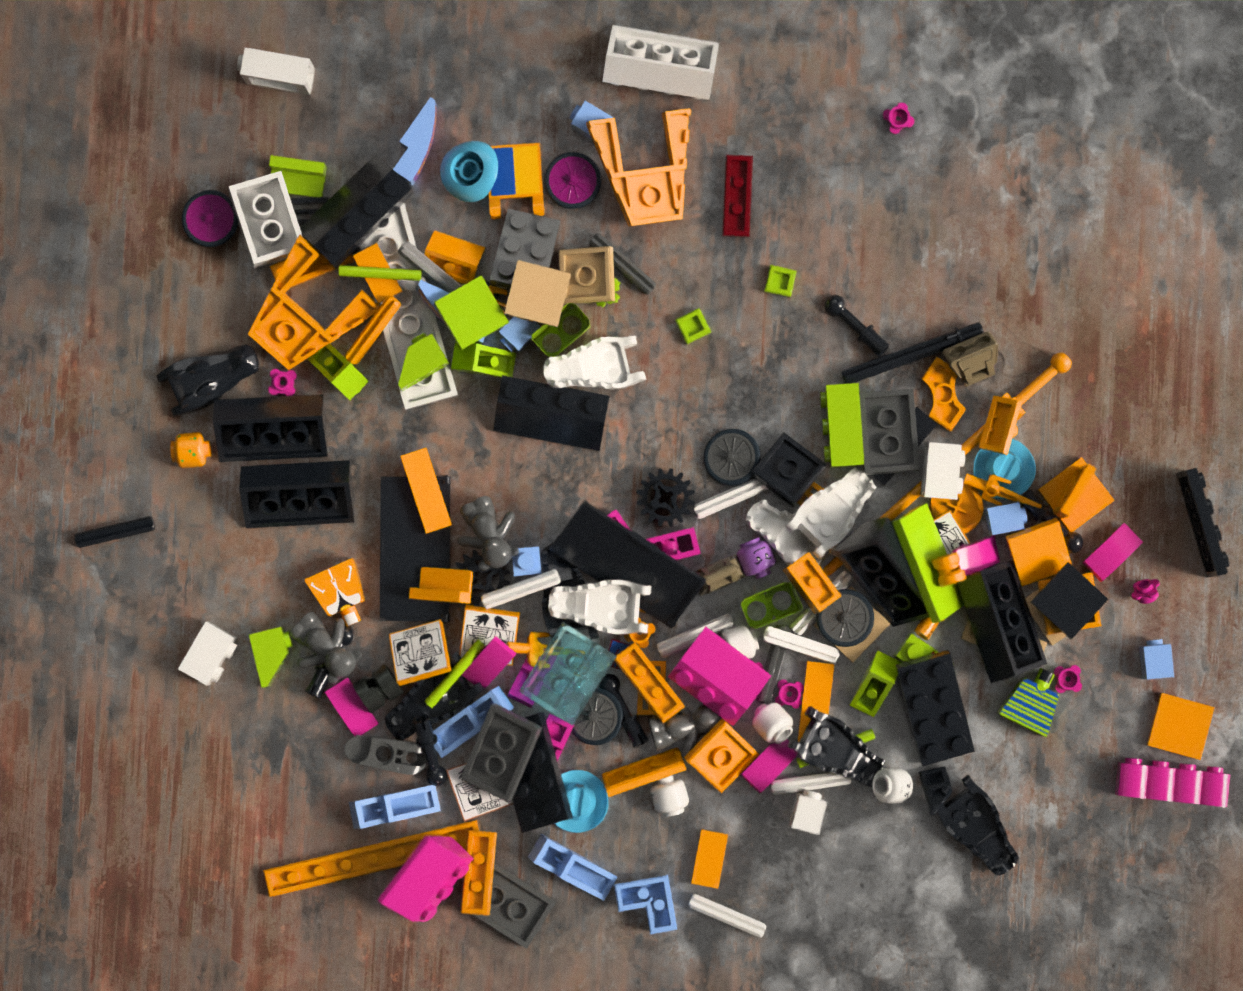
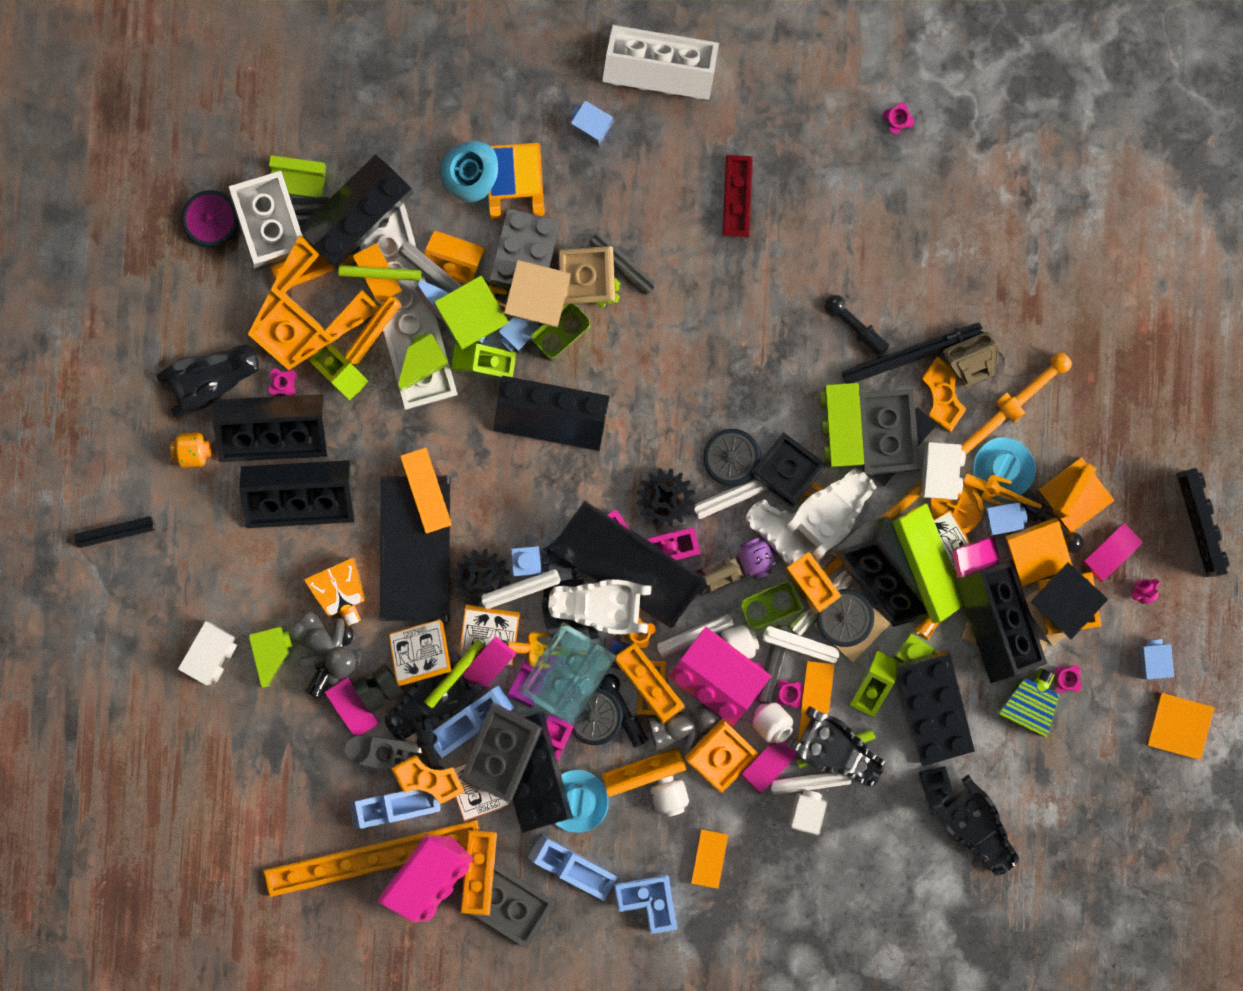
white window [237,47,315,95] -> none
light blue slope [393,97,437,186] -> none
light orange panel [409,567,473,604] -> none
dark grey piece [457,496,519,571] -> none
white animal [543,336,646,390] -> none
magenta wheel [544,152,602,209] -> none
light orange wing [586,109,691,227] -> none
lime tile [675,308,711,345] -> none
white axle [688,894,766,938] -> none
lime tile [764,265,796,298] -> none
white head [872,768,913,804] -> none
light orange wheel [931,552,966,587] -> none
light orange tile [979,395,1022,455] -> none
dark pink brick [1115,757,1230,807] -> none
none -> light orange tile [391,755,465,804]

